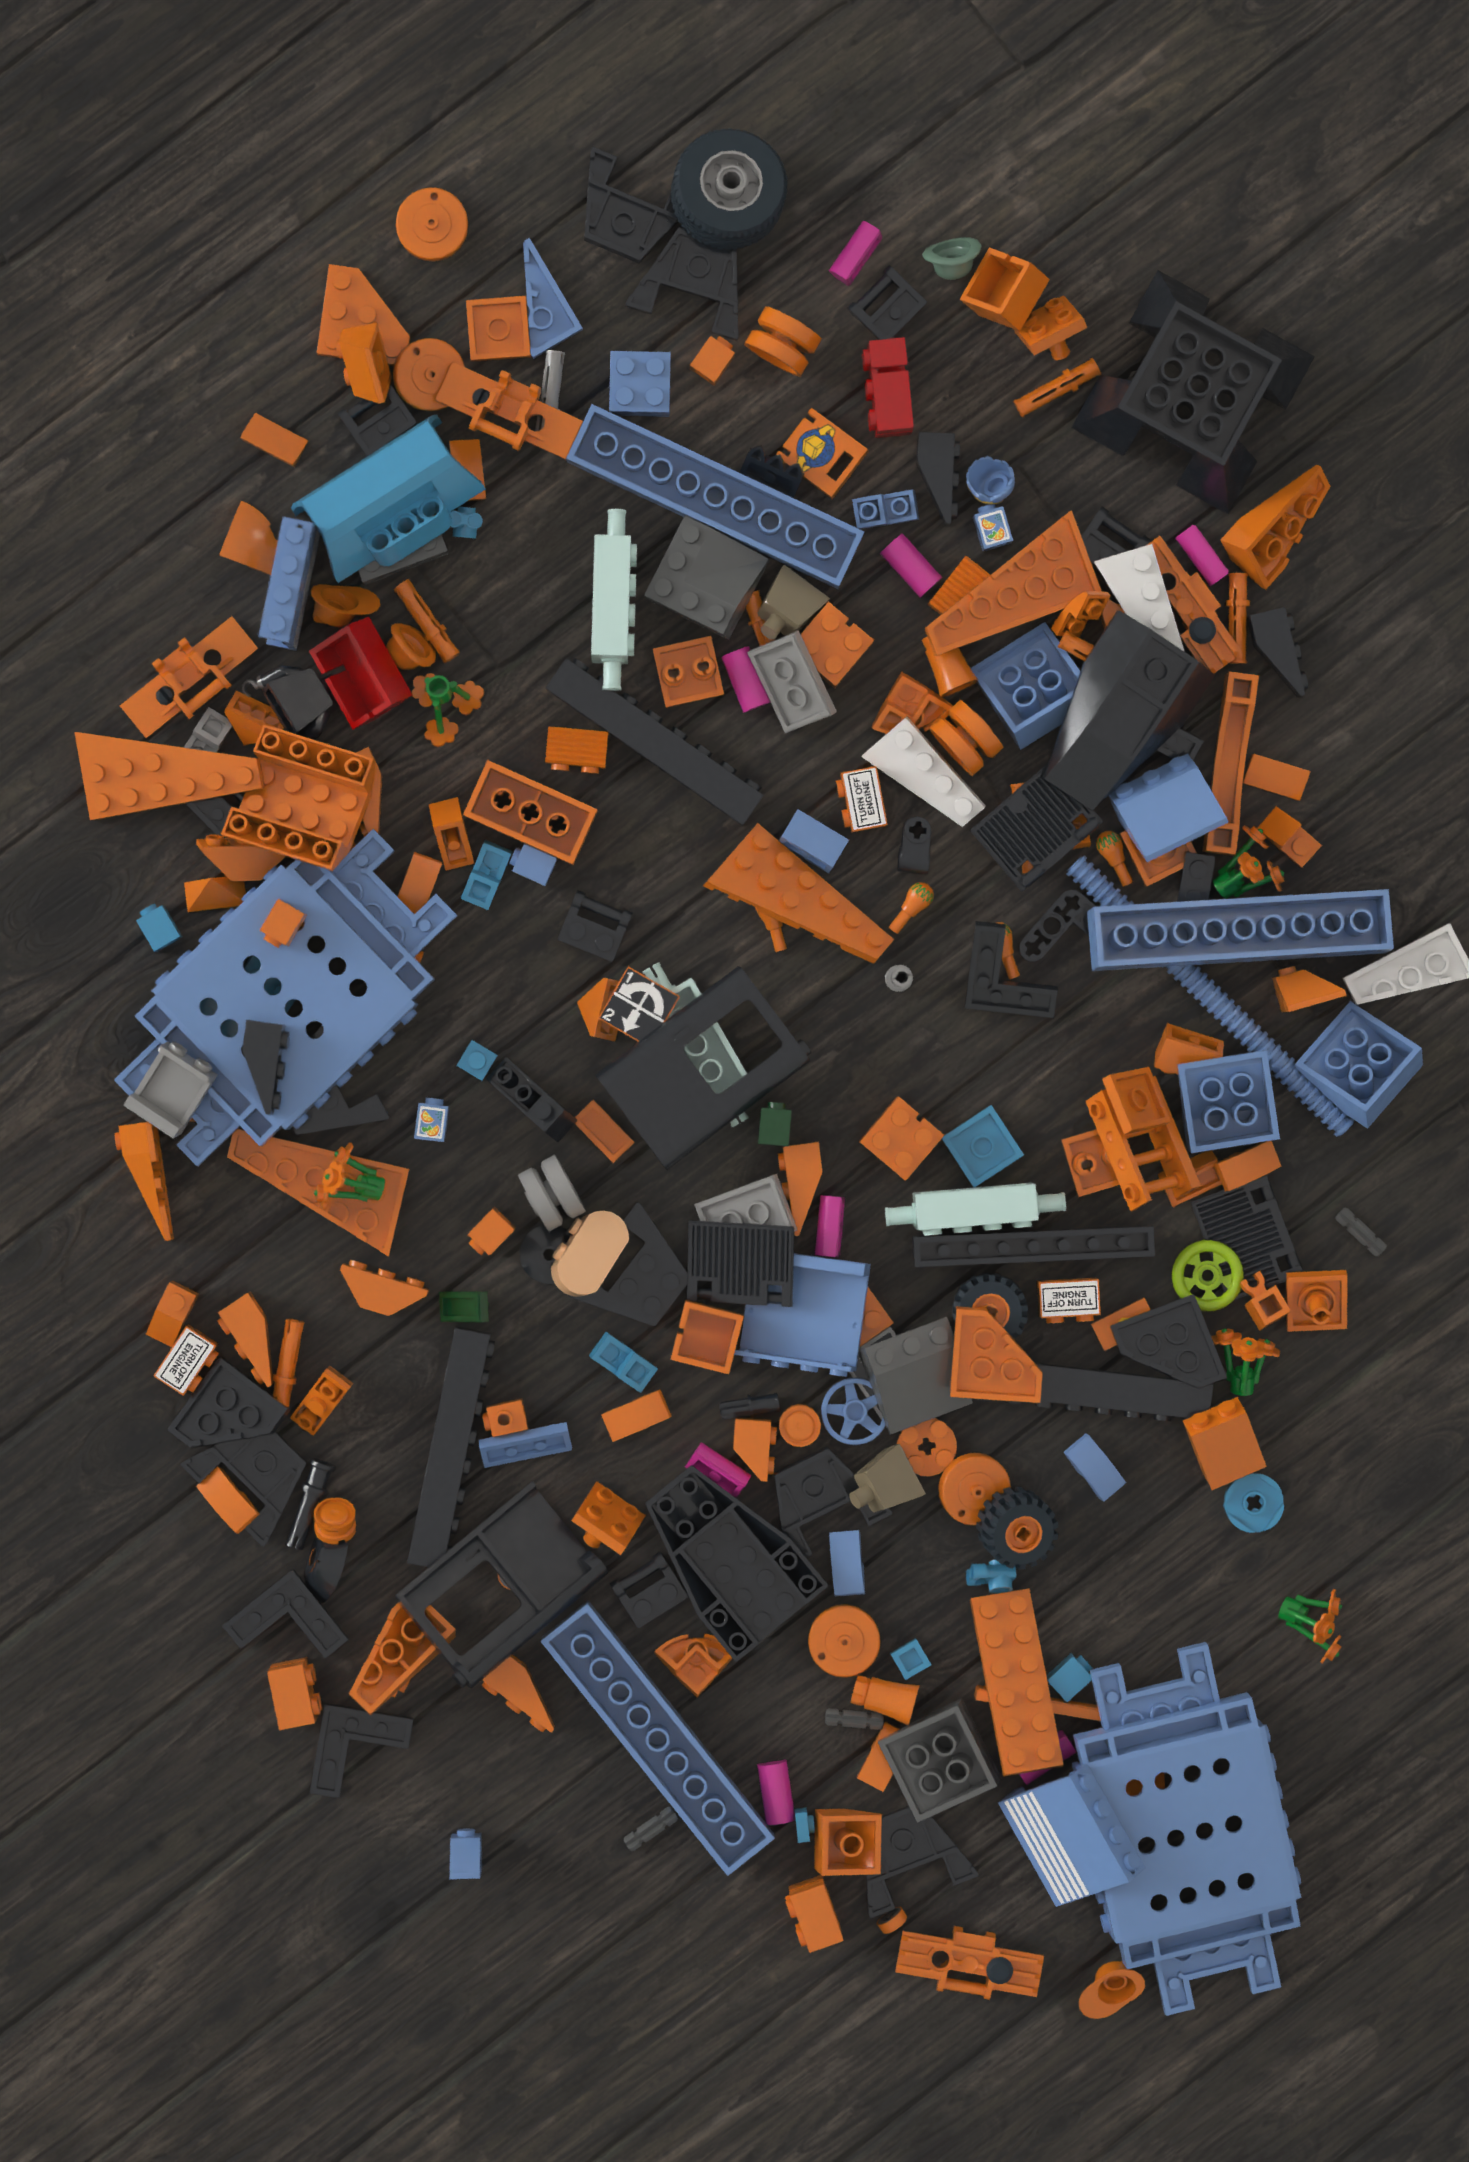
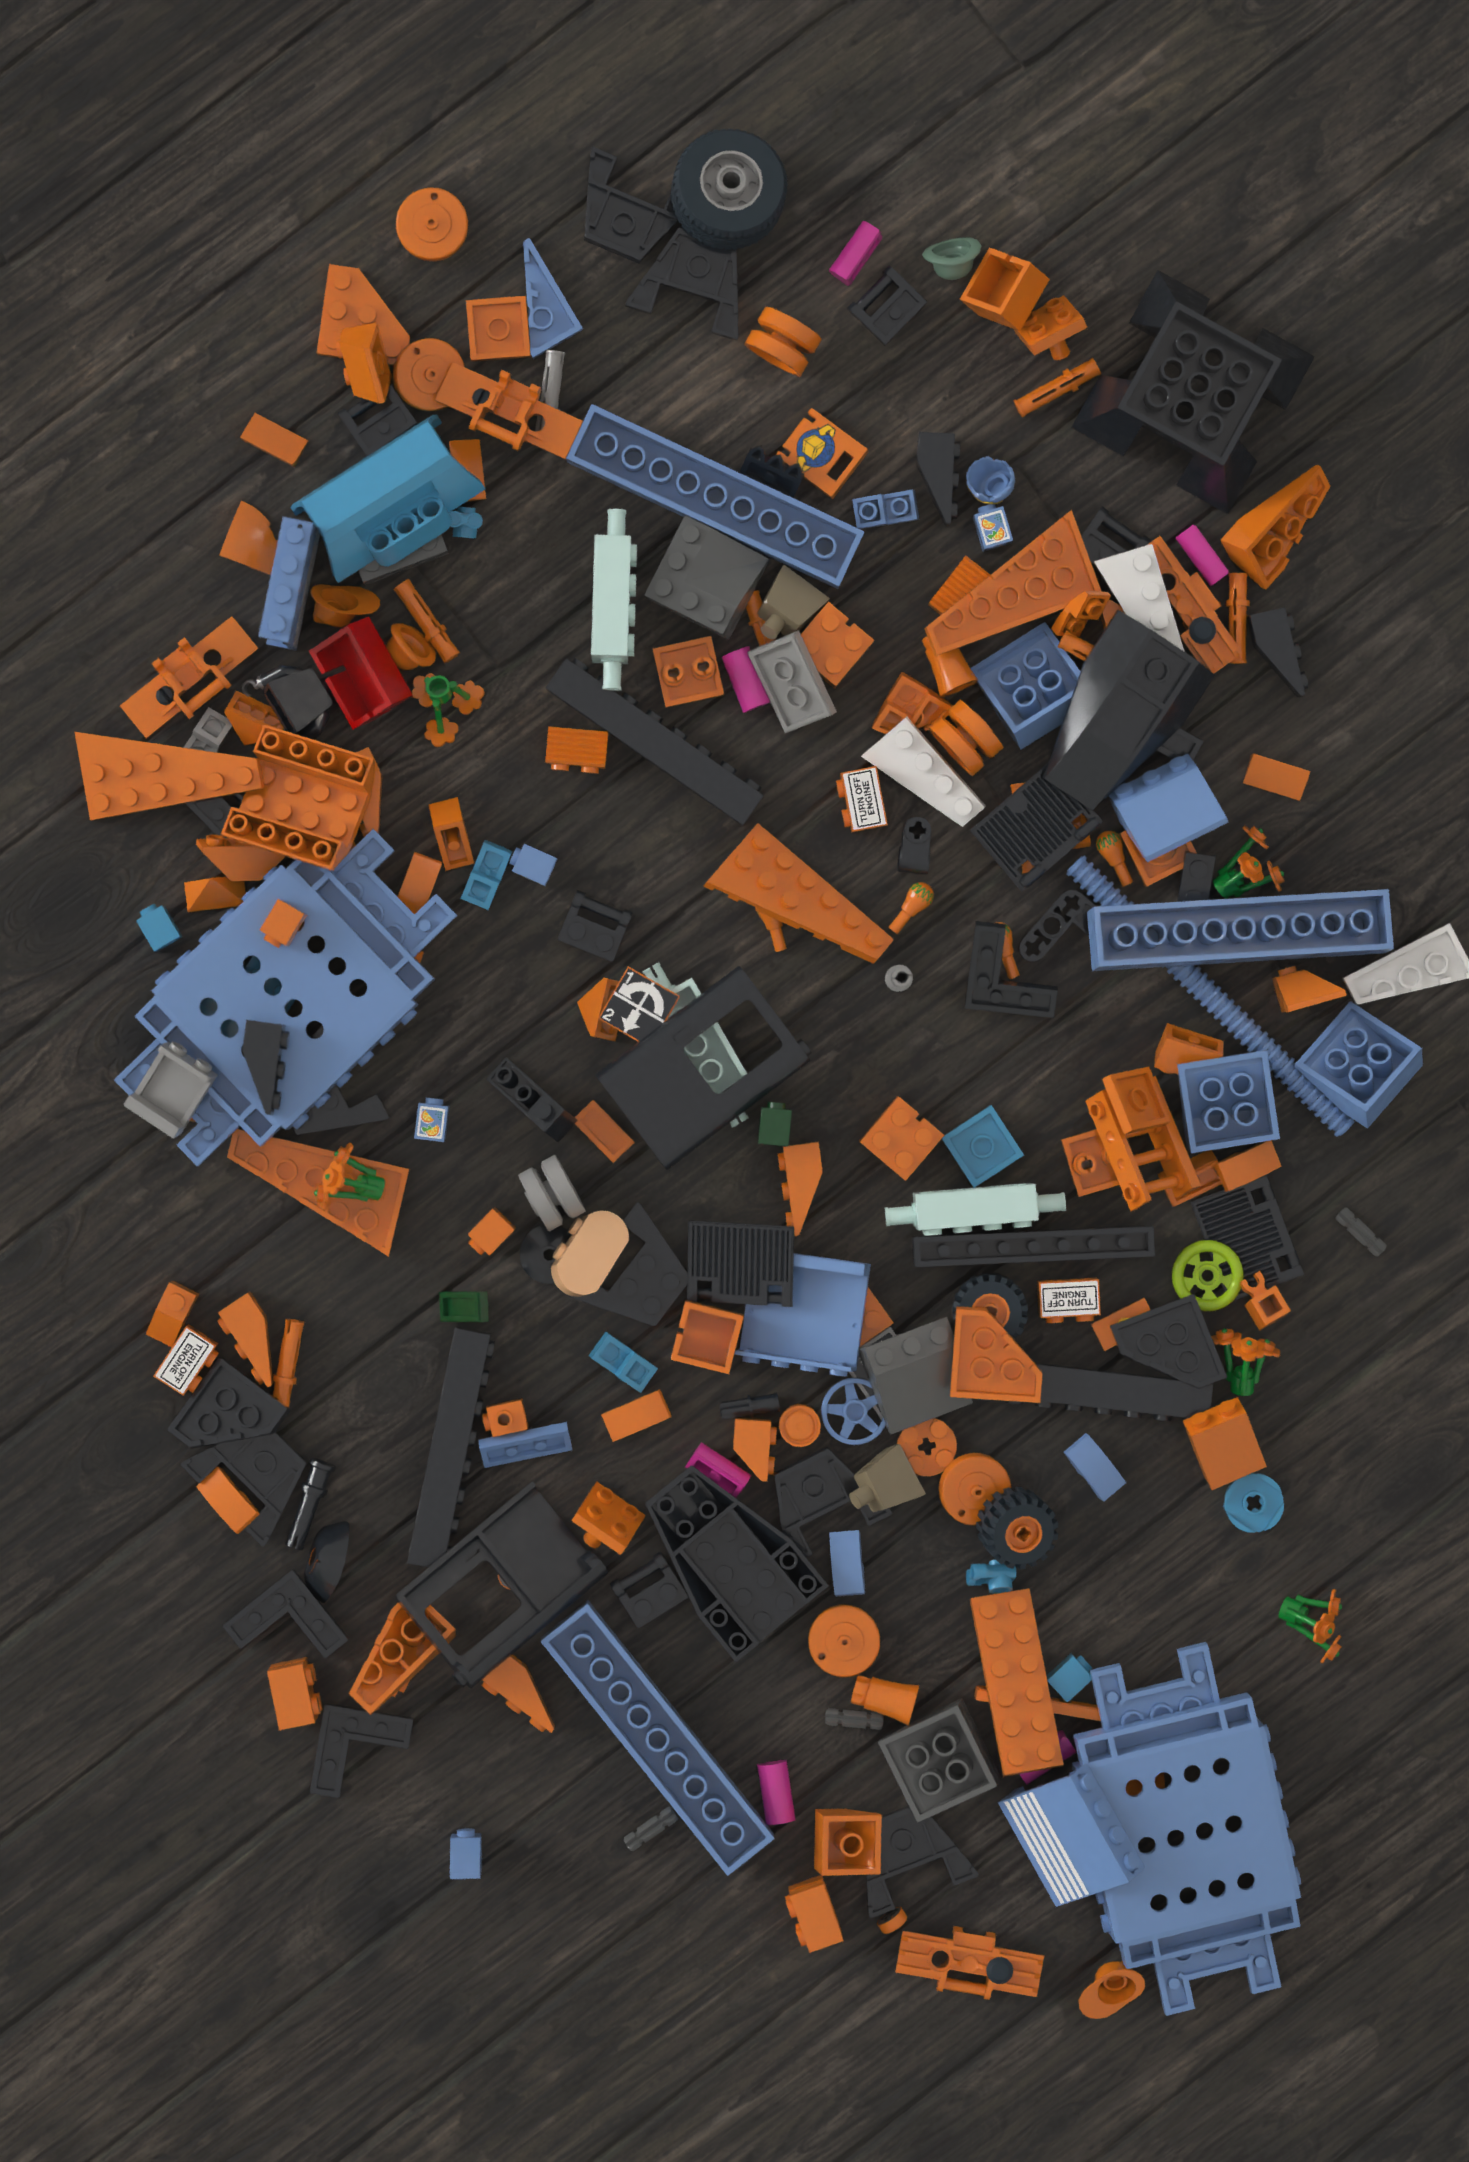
orange wedge [115,1122,174,1241] -> none
orange slope [290,1366,354,1436] -> none
orange wheel [314,1497,356,1544] -> none
orange slope [340,1260,429,1316] -> none
dark azure plate [456,1040,498,1081] -> none
orange brick [463,760,598,865] -> none
medium blue brick [609,351,671,417] -> none
orange brick [654,1634,733,1697] -> none
orange brick [690,336,735,386] -> none
light grey tile [694,1174,797,1231] -> none
medium blue hinge [779,809,849,874] -> none
dark azure plate [794,1808,815,1843] -> none
dark pink brick [815,1195,845,1257] -> none
orange slope [857,1721,899,1792] -> none
red piece [862,337,914,438] -> none
dark pink brick [880,533,943,598] -> none
dark azure plate [890,1638,931,1680] -> none
orange arch [1202,672,1259,856] -> none
orange slope [1257,806,1322,868] -> none
orange plate [1286,1270,1347,1332] -> none

